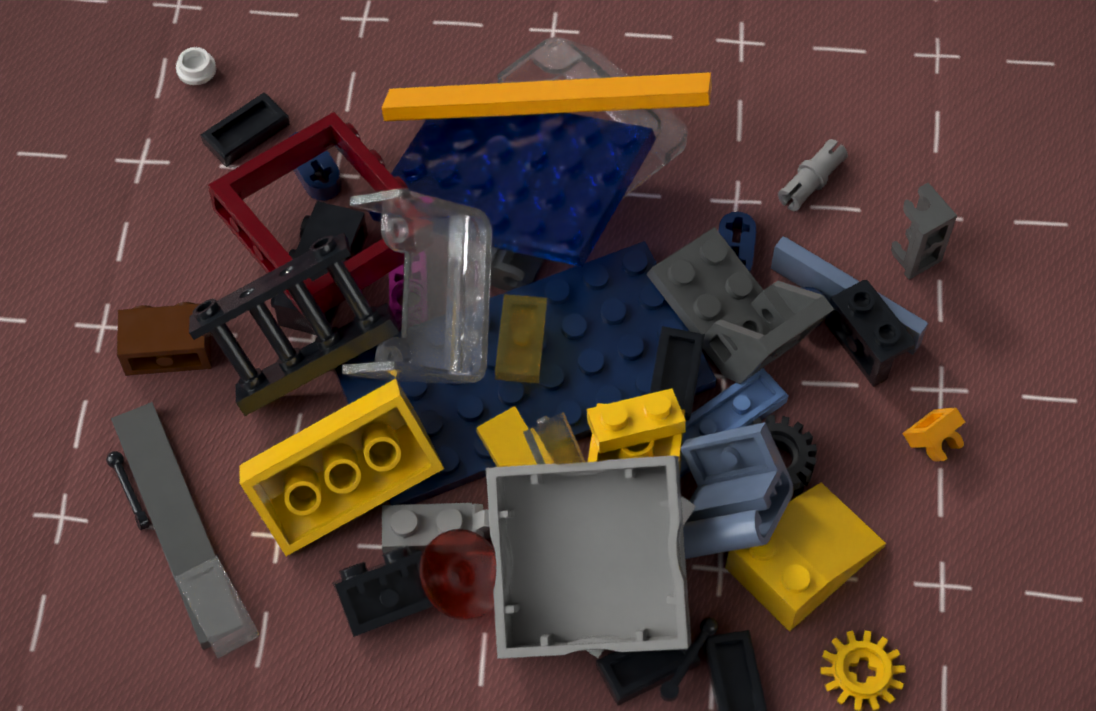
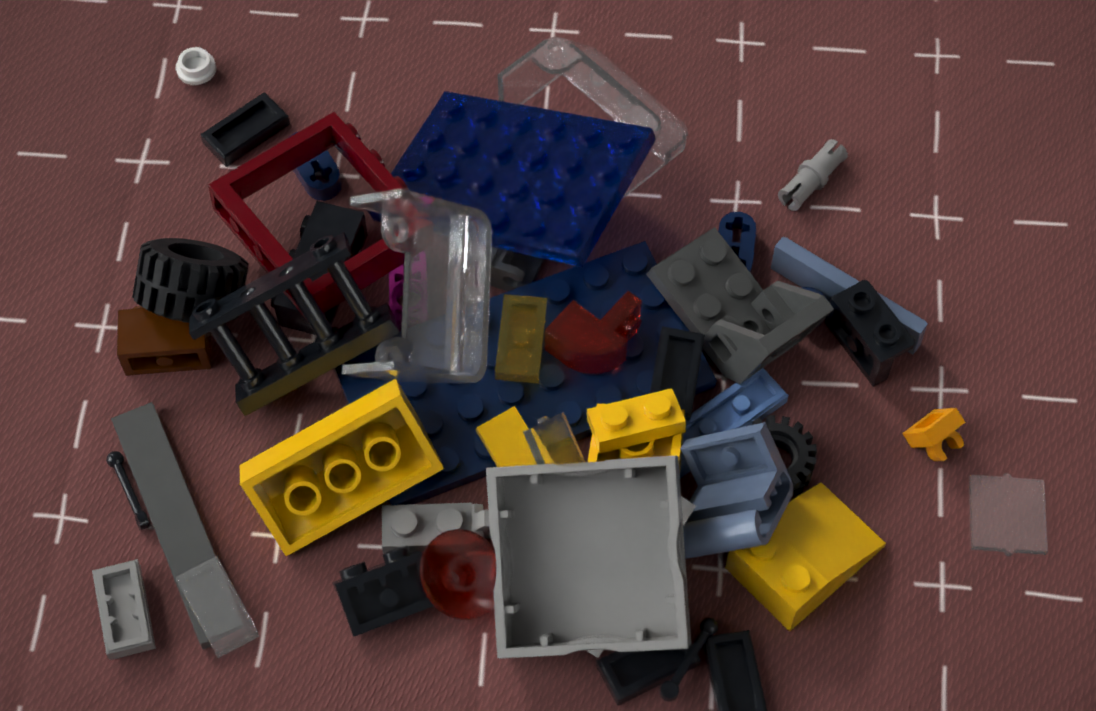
light orange tile [381,72,712,121] -> none
yellow gear [820,630,905,711] -> none
dark grey hinge [891,183,957,280] -> none
none -> light grey plate [92,559,156,660]
none -> black tyre [132,238,249,323]
none -> clear red brick [545,291,642,374]
none -> clear piece [969,473,1048,556]

